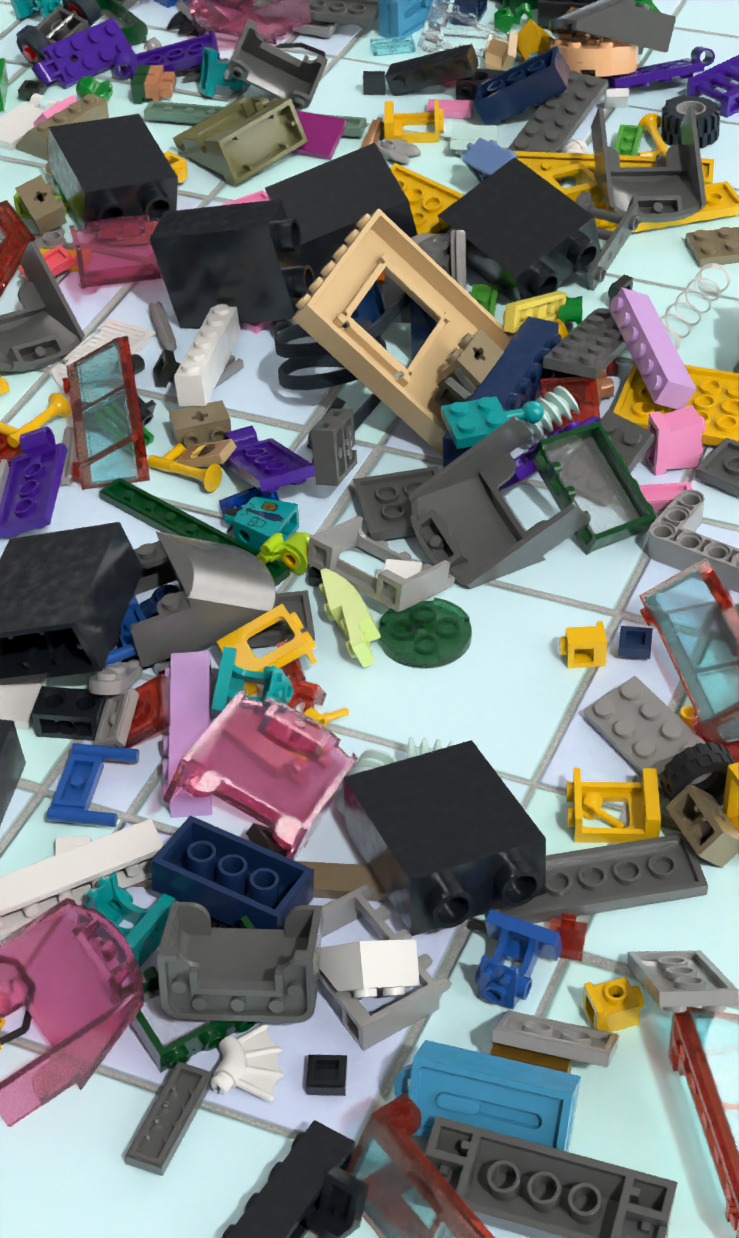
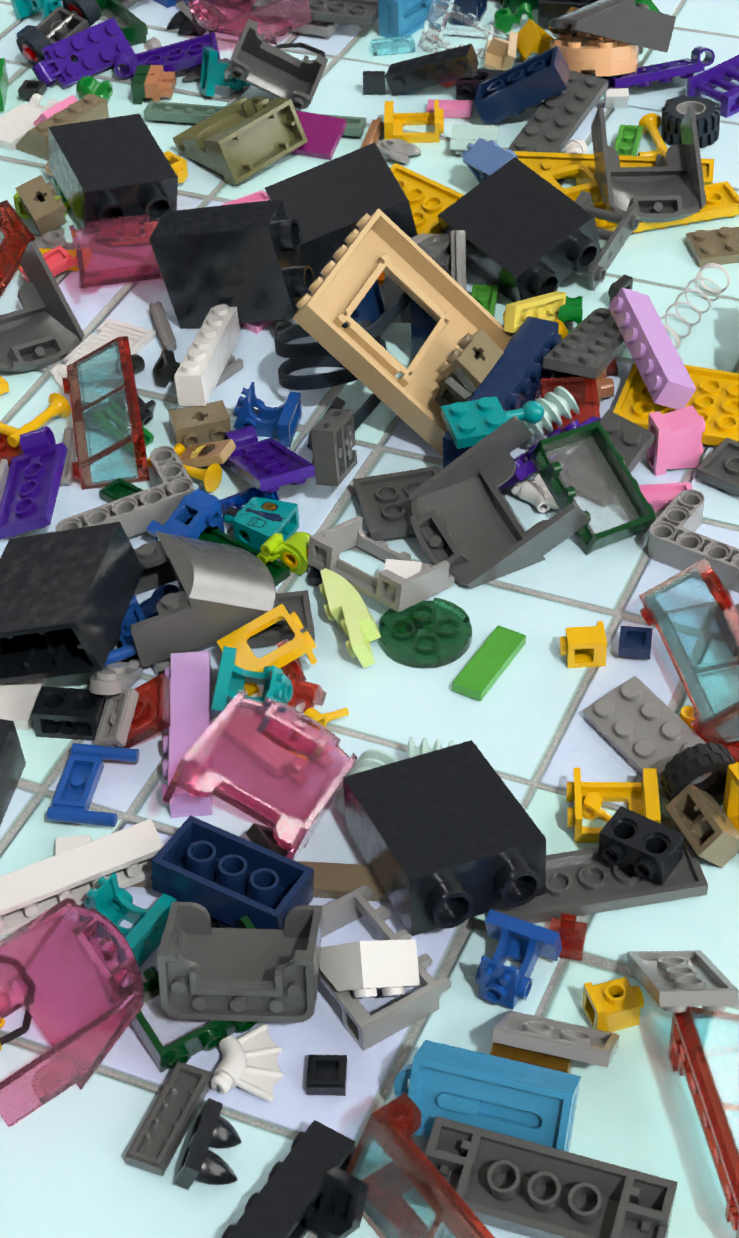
none -> light grey beam [55,446,195,538]
none -> blue tile [146,488,225,542]
none -> black tile [173,1098,242,1190]
none -> blue tile [232,382,302,448]
none -> bright green tile [452,625,526,701]
none -> white arm [511,473,560,513]
none -> black brick [598,806,684,886]

